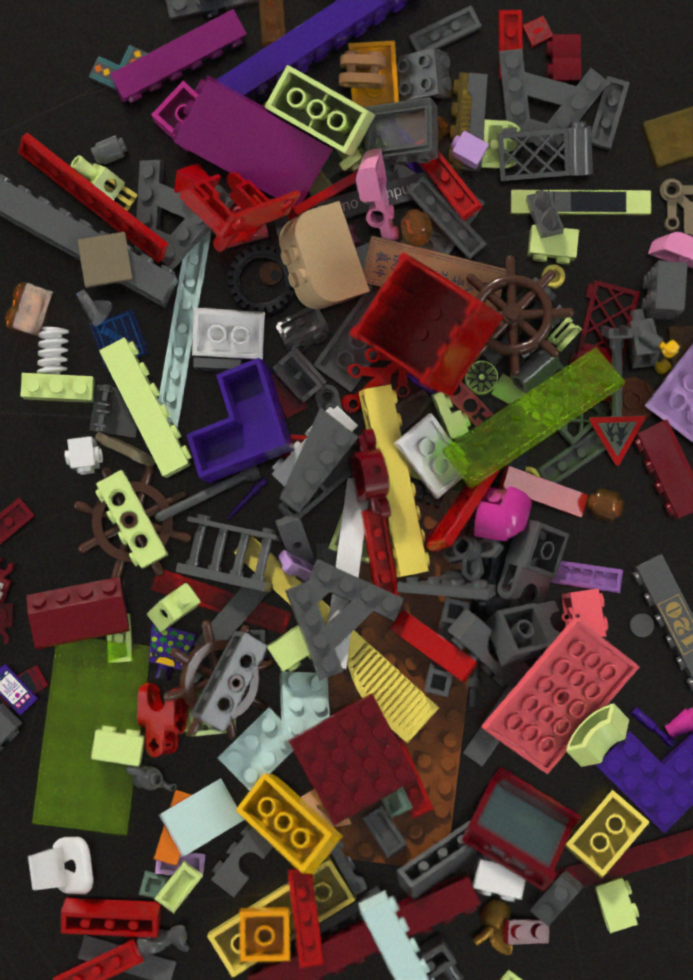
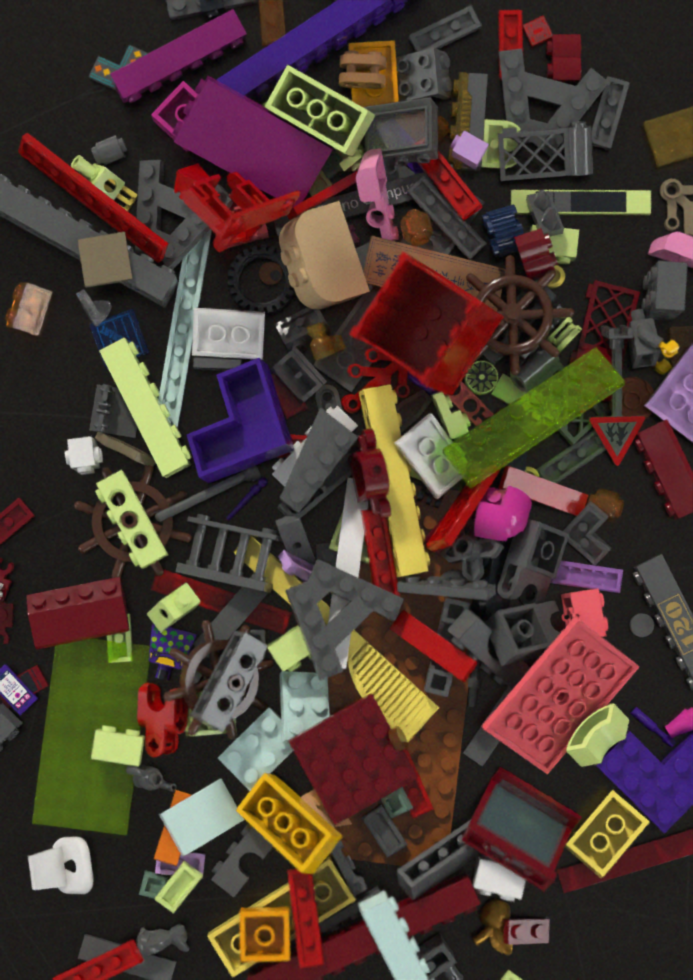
yellowish green brick [21,373,96,403] -> none
white piece [37,327,69,375] -> none
red brick [61,898,161,938] -> none
dark grey brick [530,870,583,927] -> none
yellowish green brick [593,876,639,933] -> none
none -> clear yellow piece [306,322,346,360]
none -> reddish brown tile [389,726,408,751]
none -> dark blue brick [482,204,524,257]
none -> dark red brick [514,228,558,281]
none -> dark grey tile [563,501,612,566]

